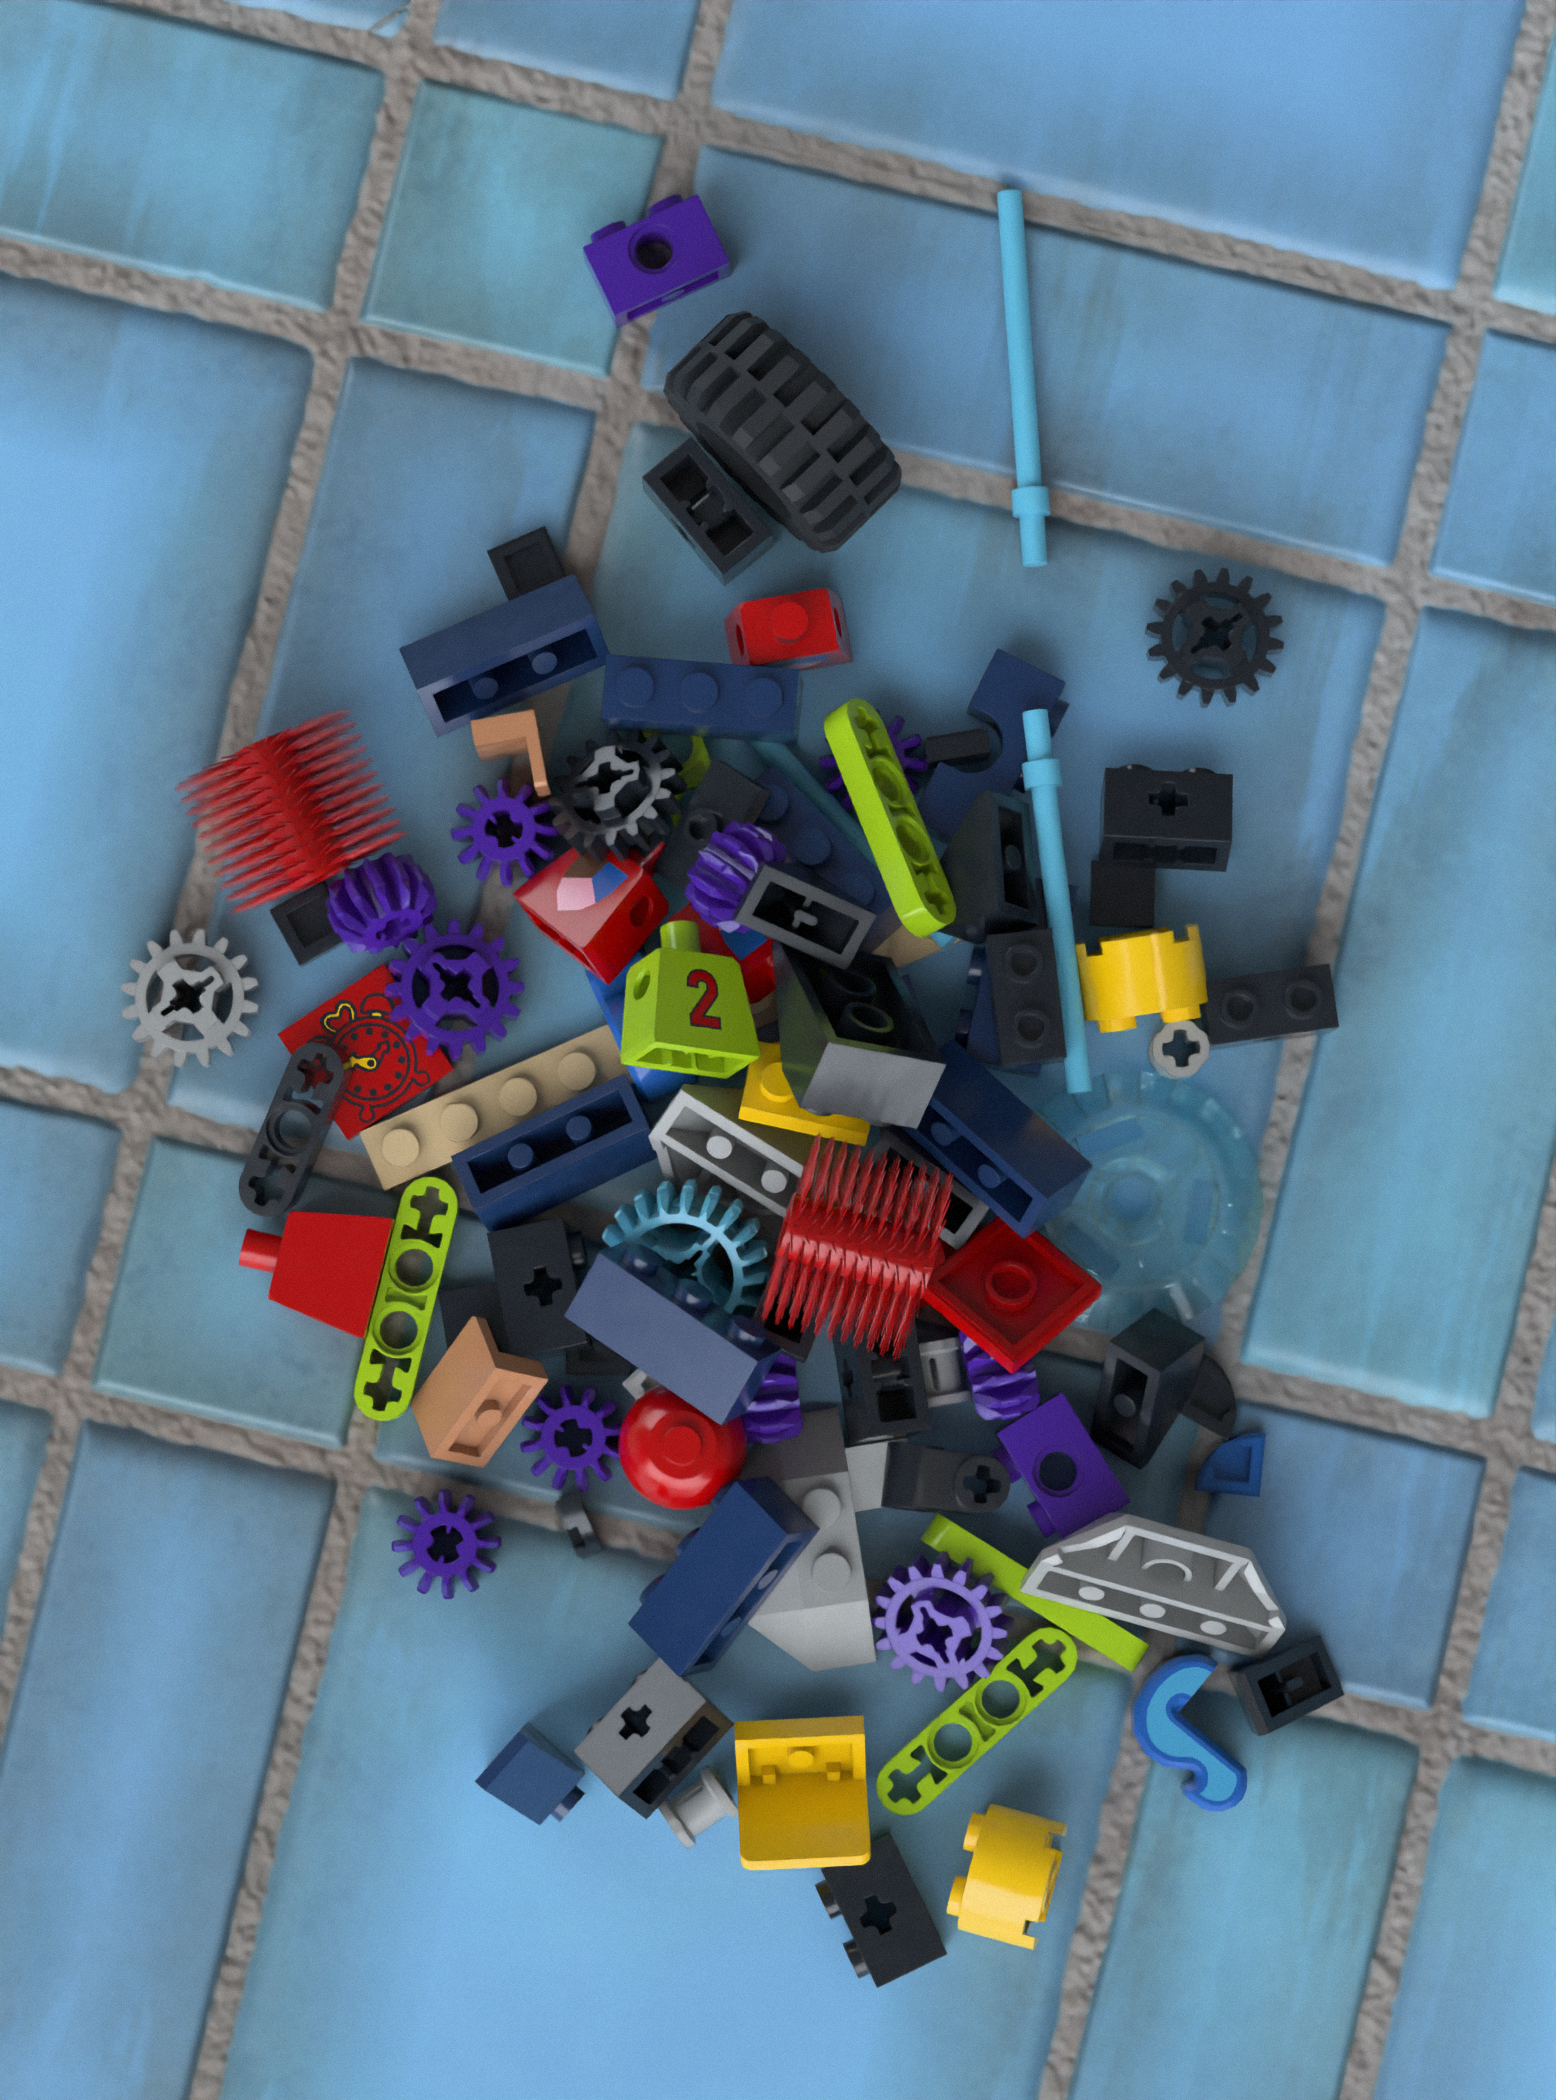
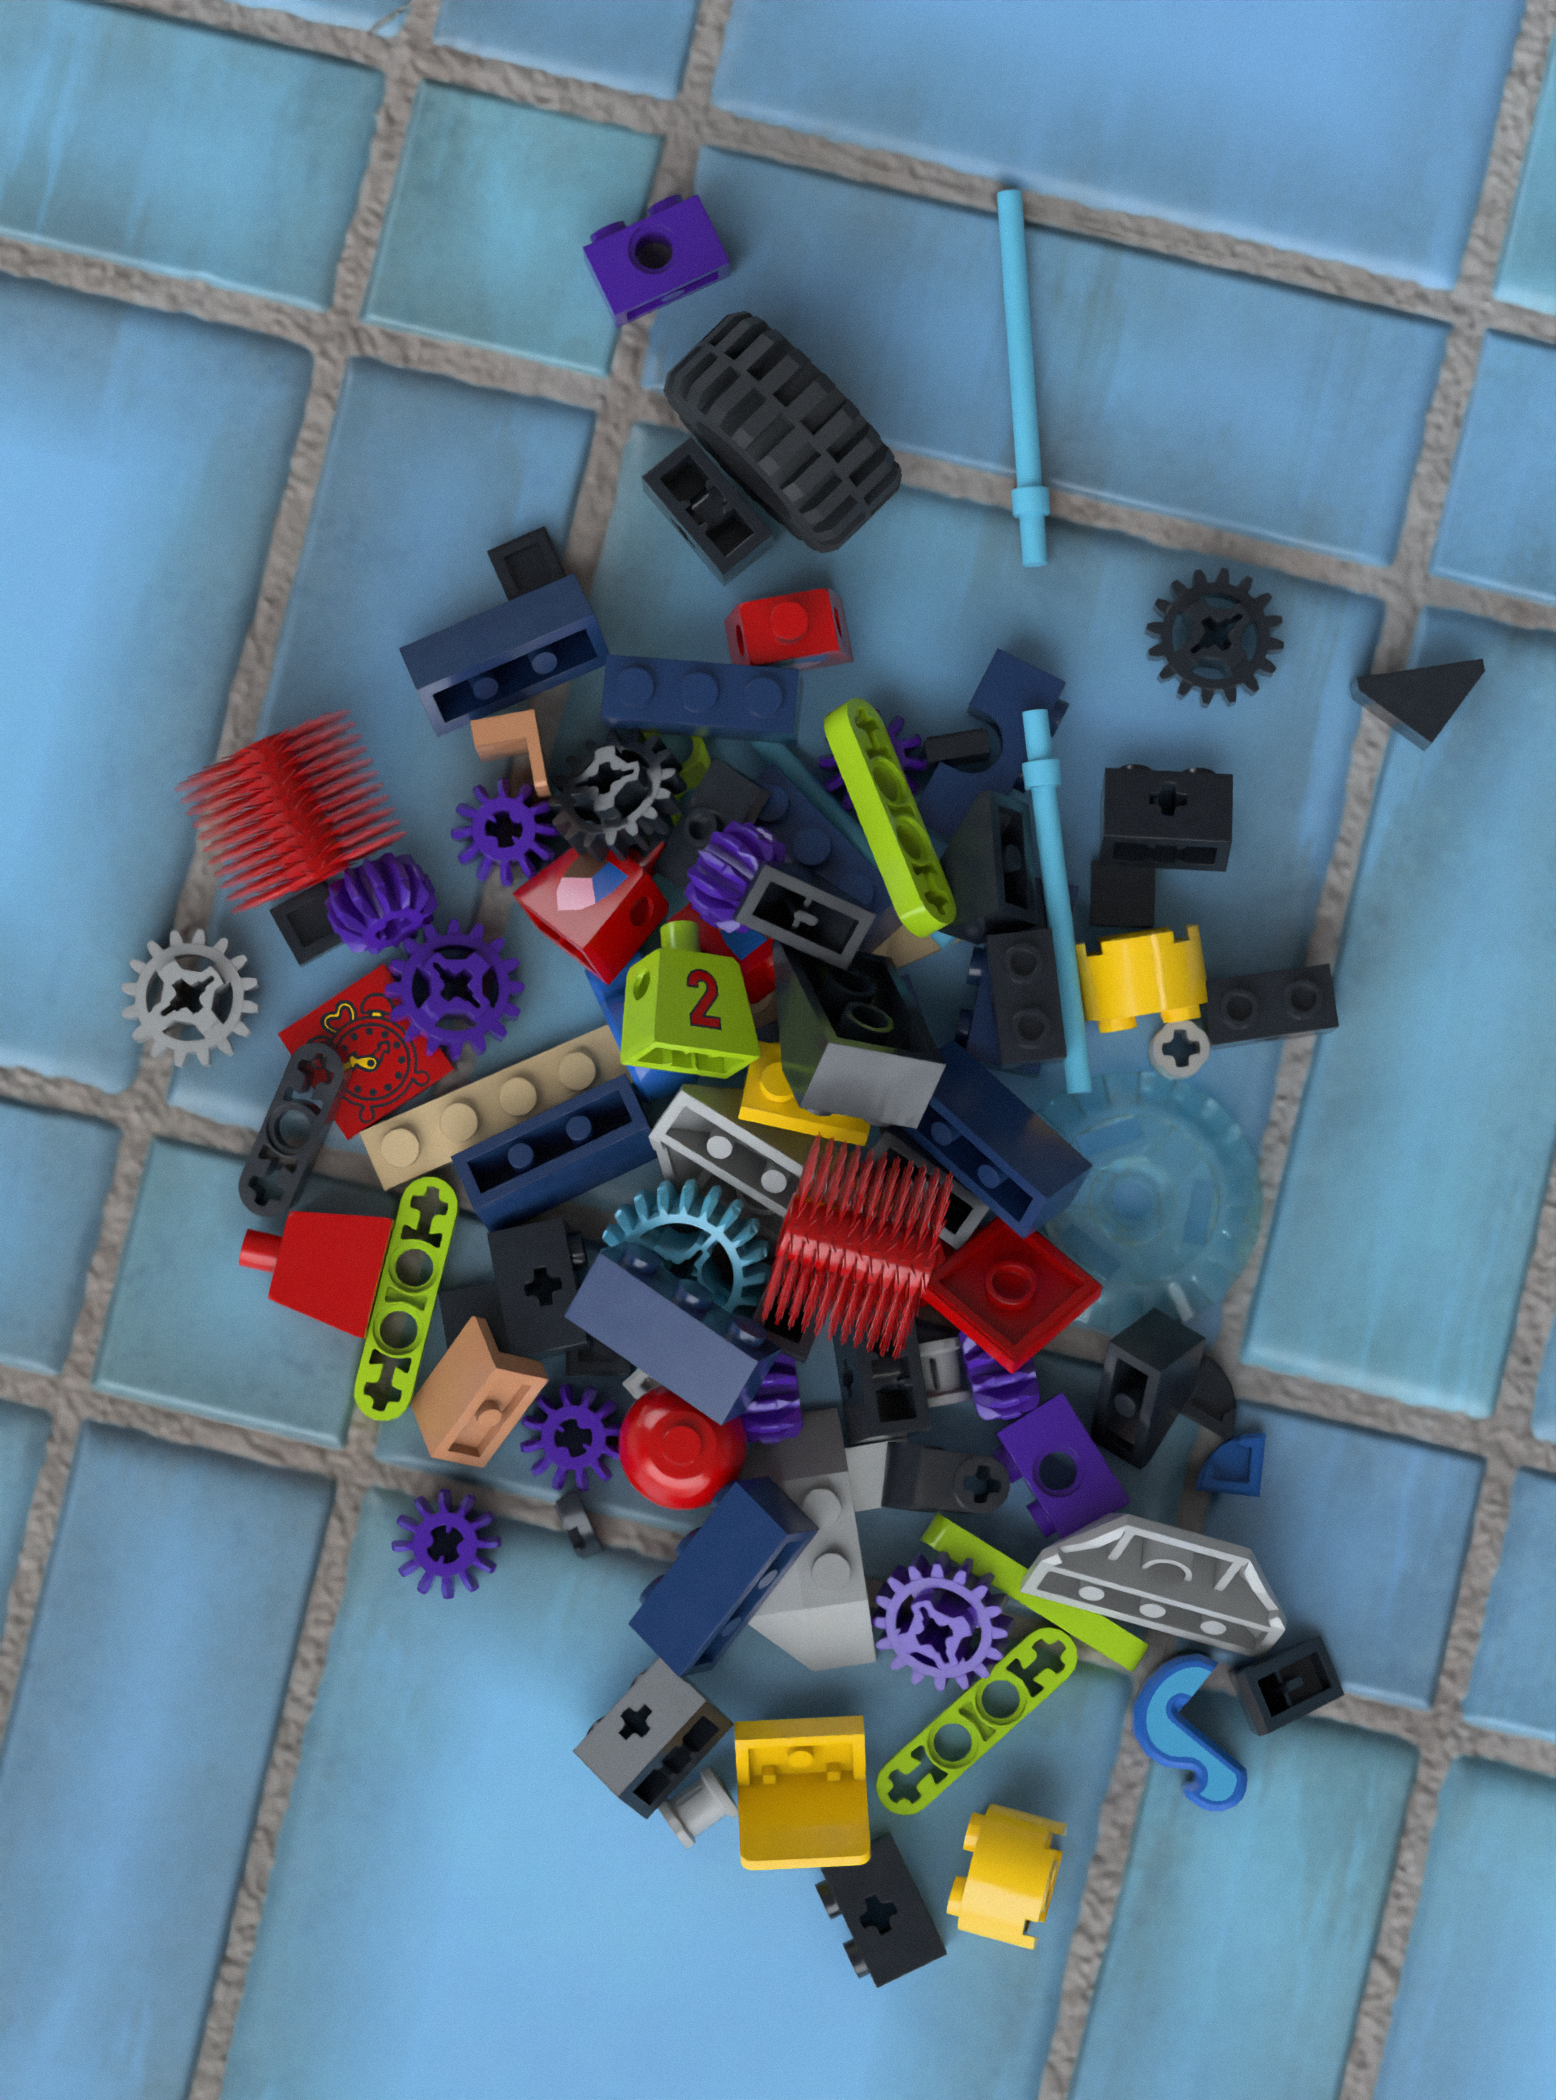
dark blue slope [475,1722,585,1825] -> none
none -> black slope [1350,659,1485,751]

